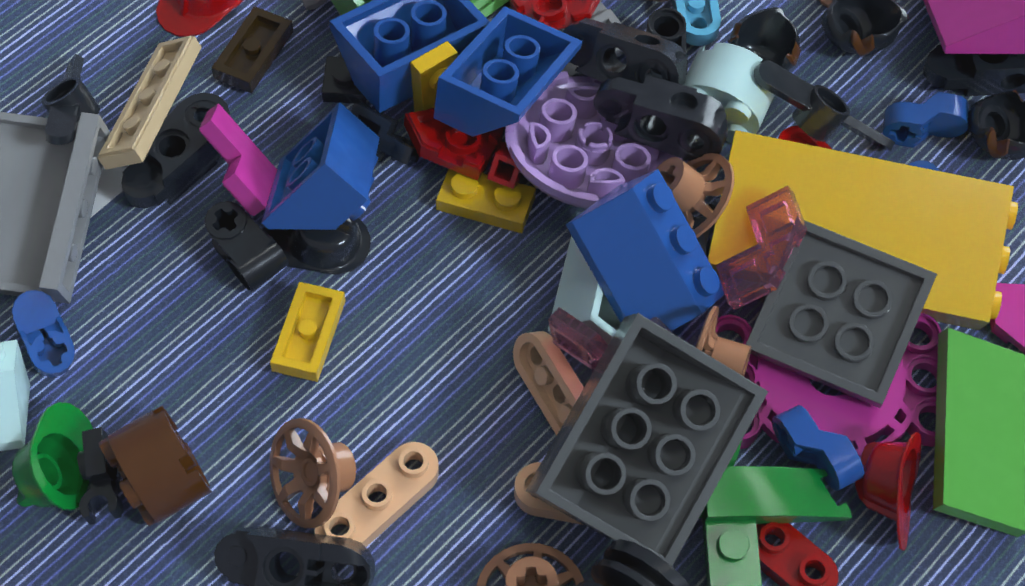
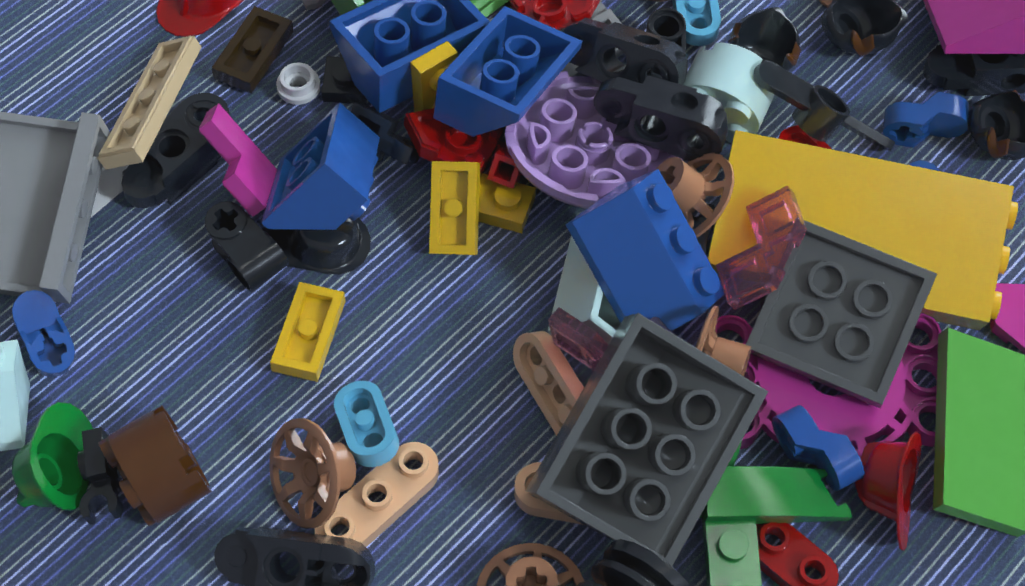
black piece [41,54,100,145] -> none
none -> white plate [276,62,321,105]
none -> medium azure plate [334,381,399,467]
none -> yellow plate [429,161,480,255]

